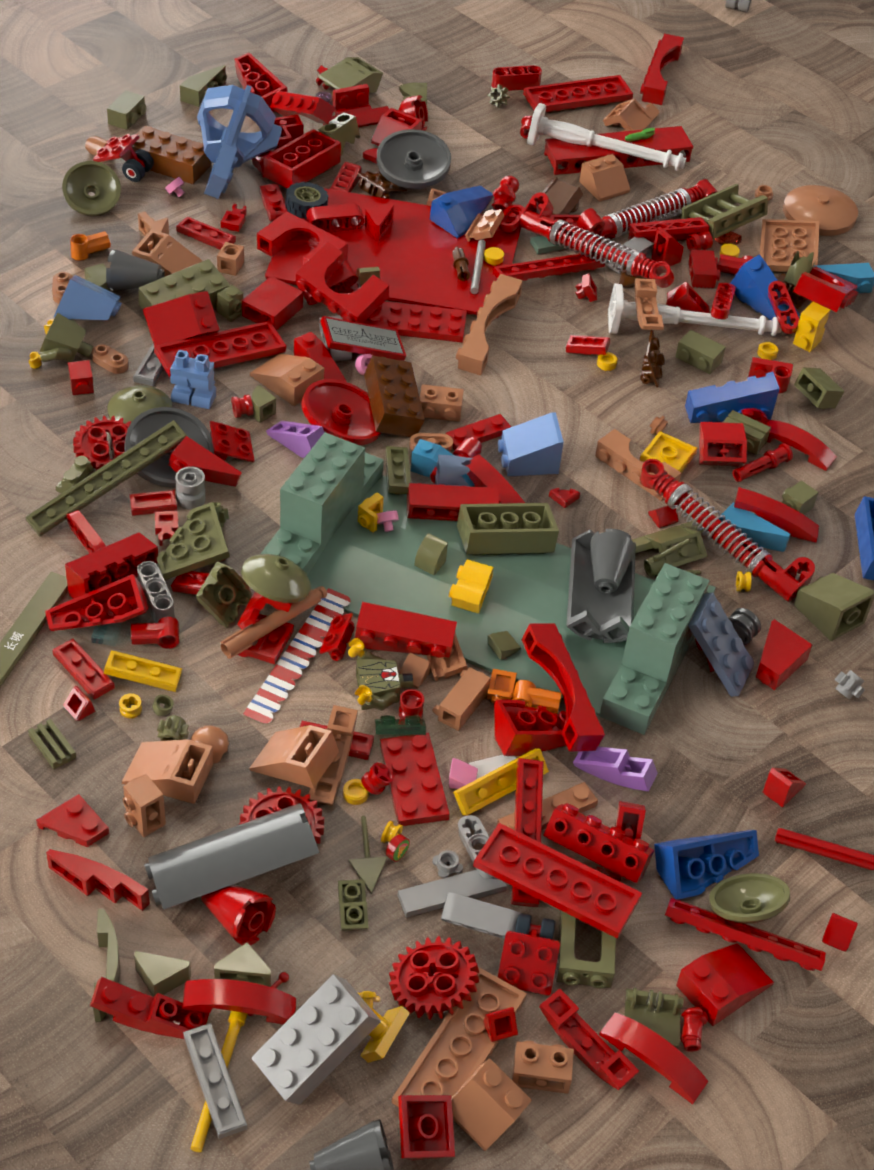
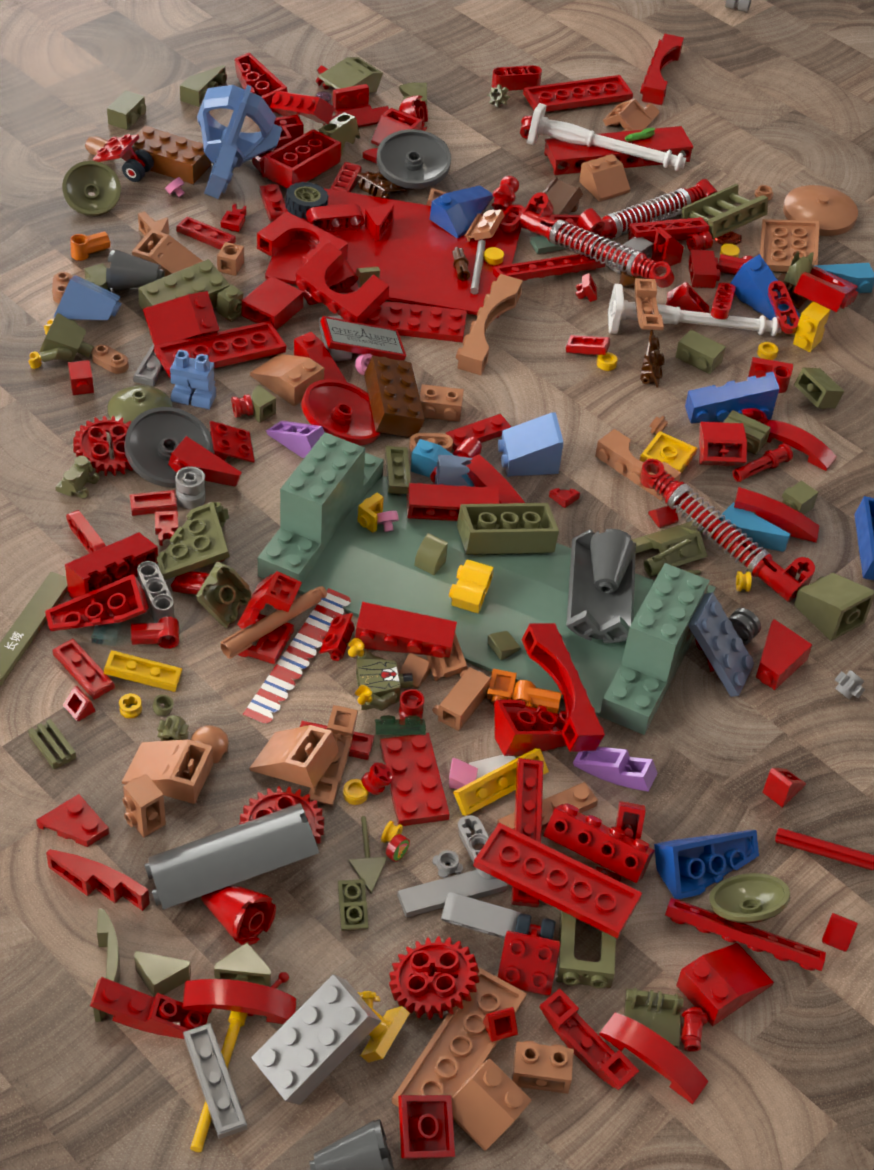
olive tile [25,420,187,537] -> none
olive dish [241,554,311,603] -> none

